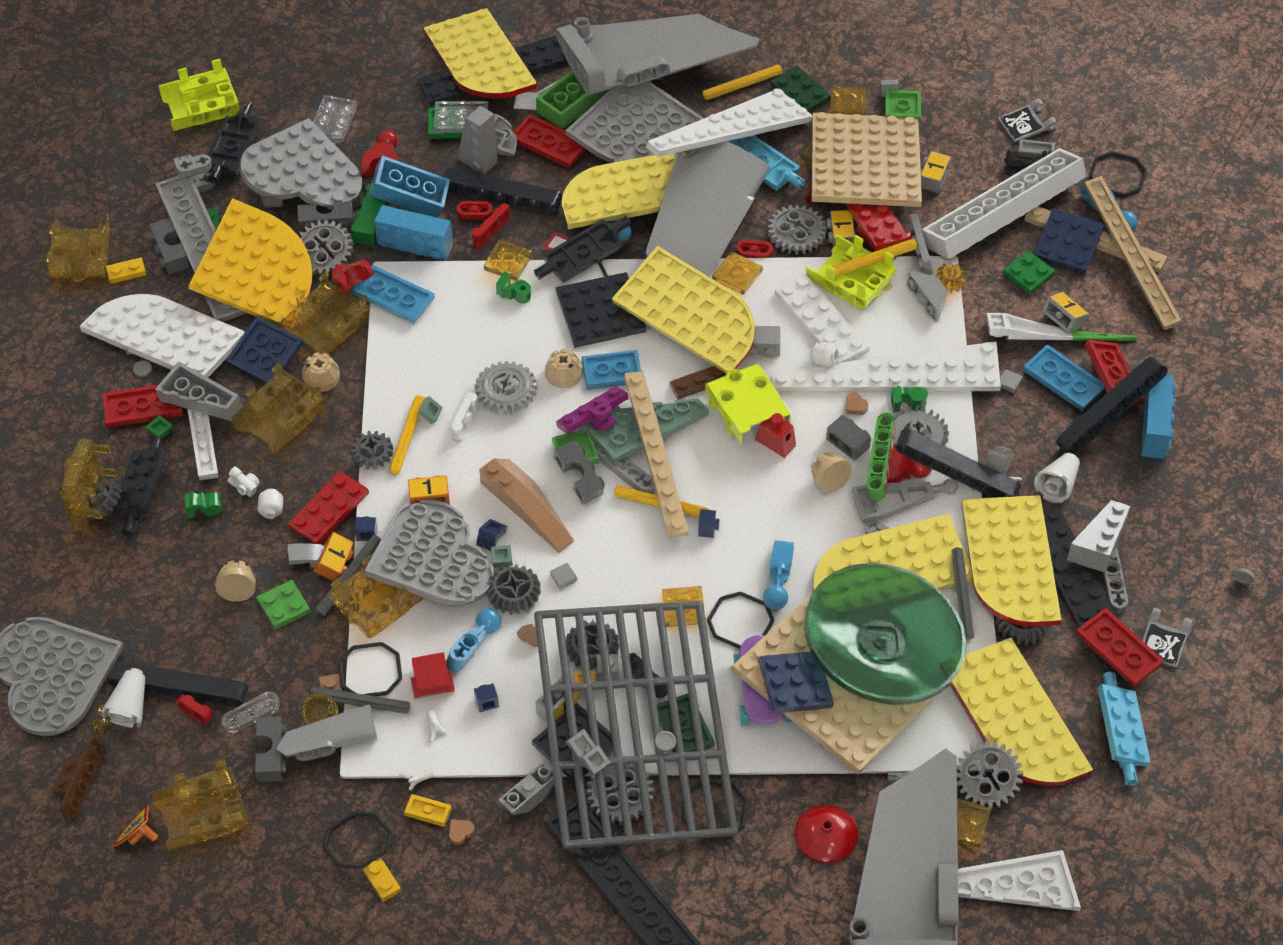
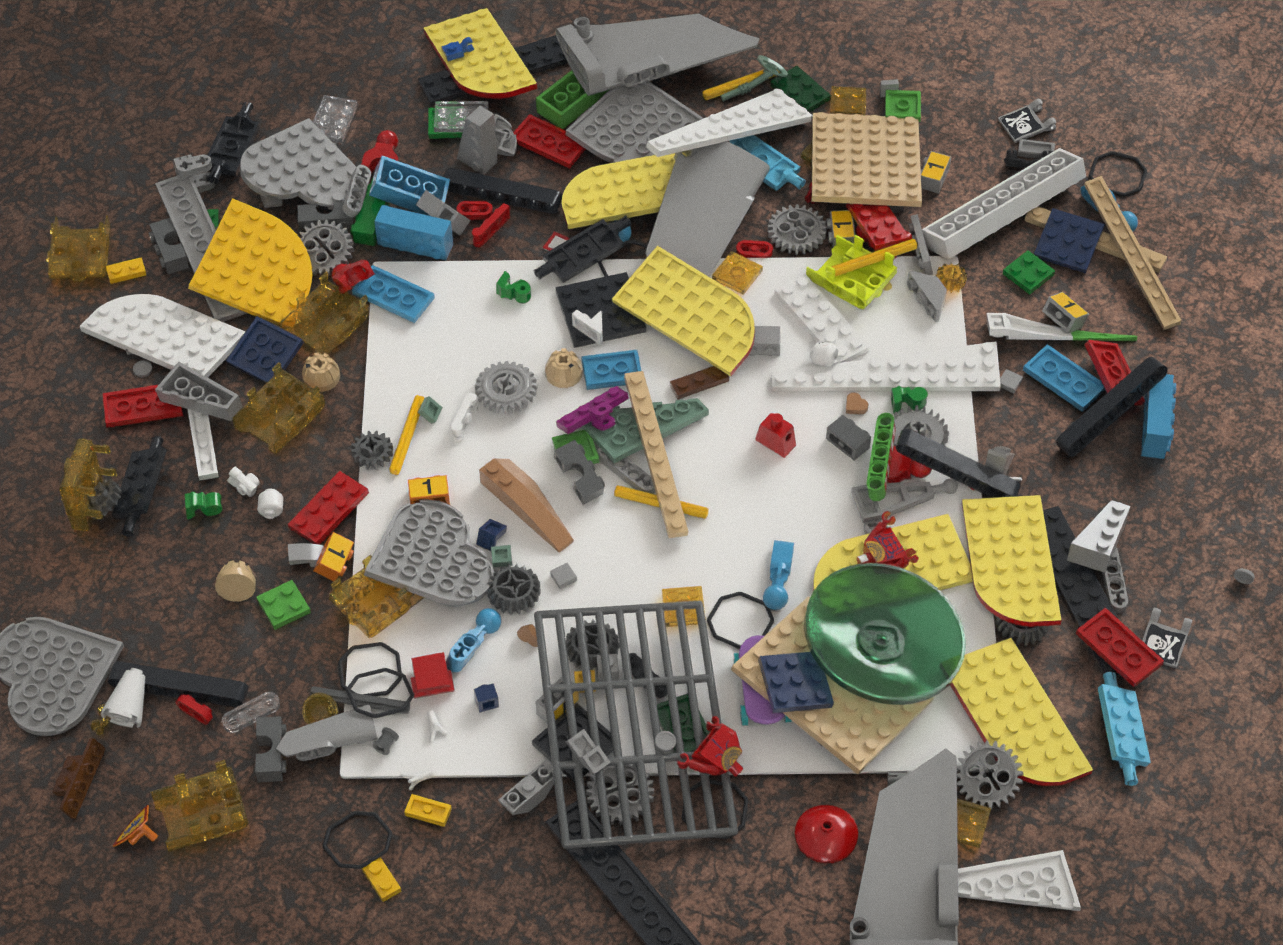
green plate [146,415,174,438] -> none
neon yellow piece [158,59,240,131] -> none
dark grey axle [315,535,381,616] -> none
medium nougat plate [319,674,342,691] -> none
dark blue plate [355,516,377,541] -> none
medium nougat tile [449,820,475,845] -> none
clear yellow plate [484,240,533,281] -> none
white piece [514,79,560,110] -> none
dark blue plate [698,509,720,538] -> none
neon yellow piece [705,363,791,444] -> none
tan piece [811,452,852,493] -> none
dark grey axle [951,547,974,640] -> none
white cone [1034,453,1080,503] -> none
none -> light grey beam [343,165,371,217]
none -> black piece [346,668,414,718]
none -> dark grey bush [373,727,399,755]
none -> light grey slope [416,190,471,235]
none -> blue plate [442,37,474,61]
none -> white slope [572,310,603,345]
none -> red torso [677,716,743,777]
none -> sand green dish [720,55,788,102]
none -> red torso [857,511,919,574]

